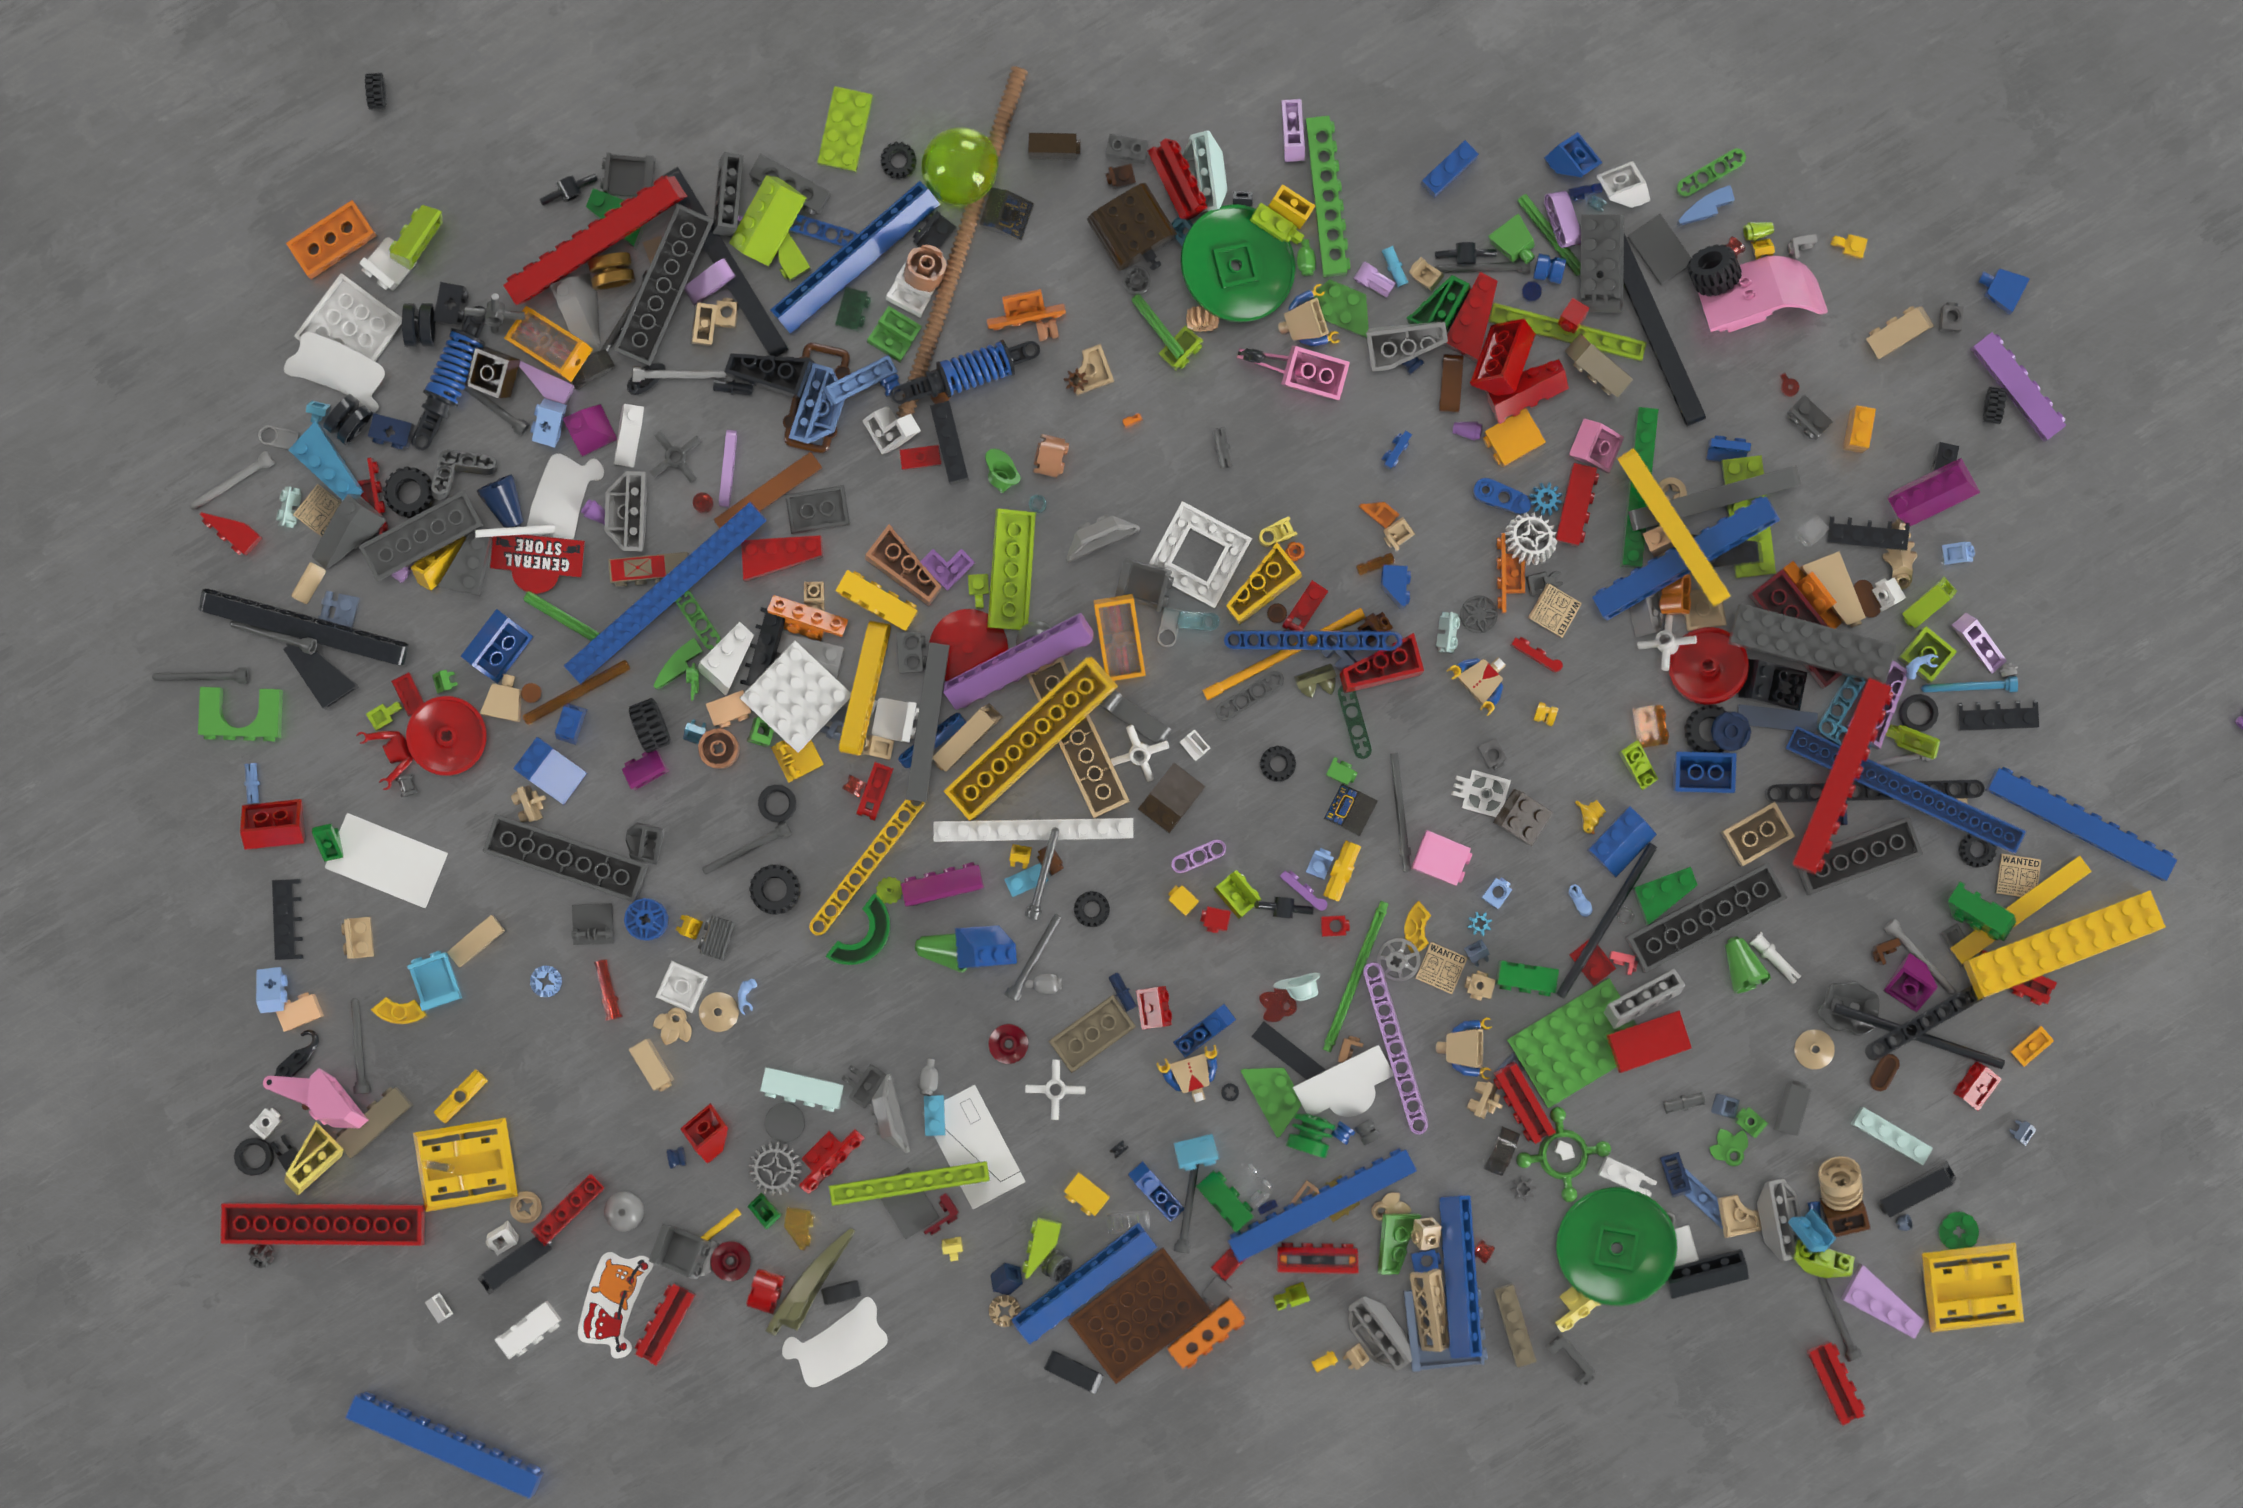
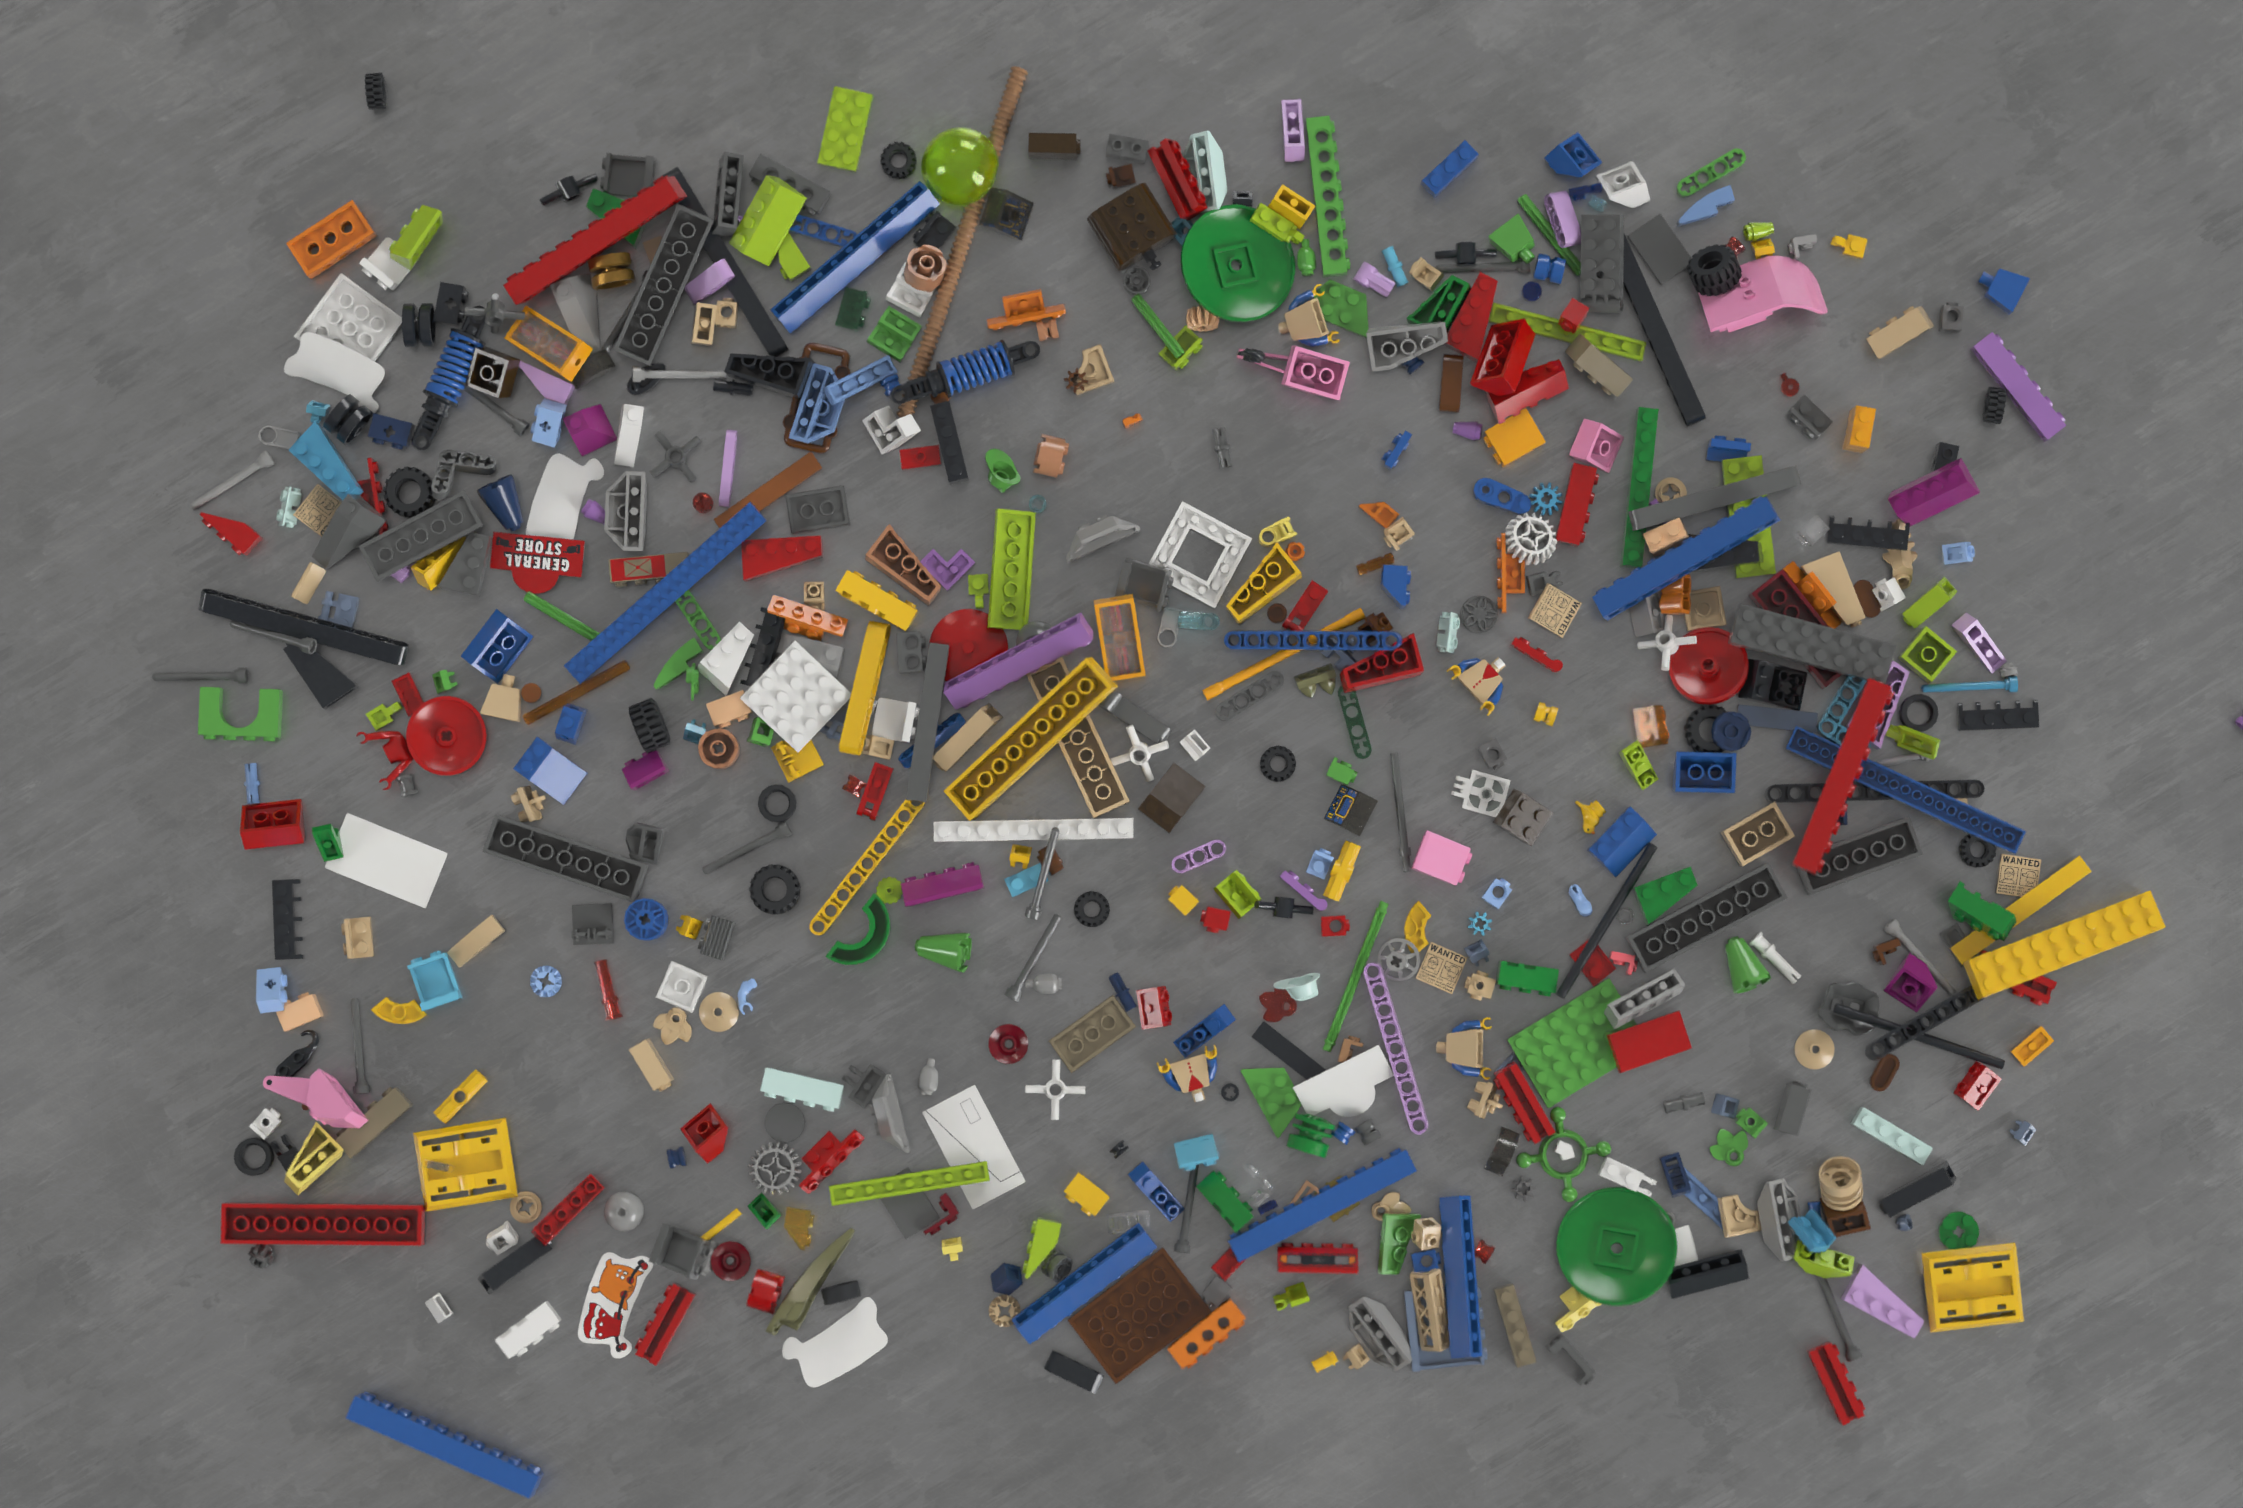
white bar [475,525,555,538] -> none
medium azure plate [924,1095,946,1136] -> none
blue slope [955,925,1017,968] -> none
yellow beam [1617,448,1731,607] -> none
light blue piece [1906,654,1938,680] -> none
blue brick [1985,767,2177,881] -> none

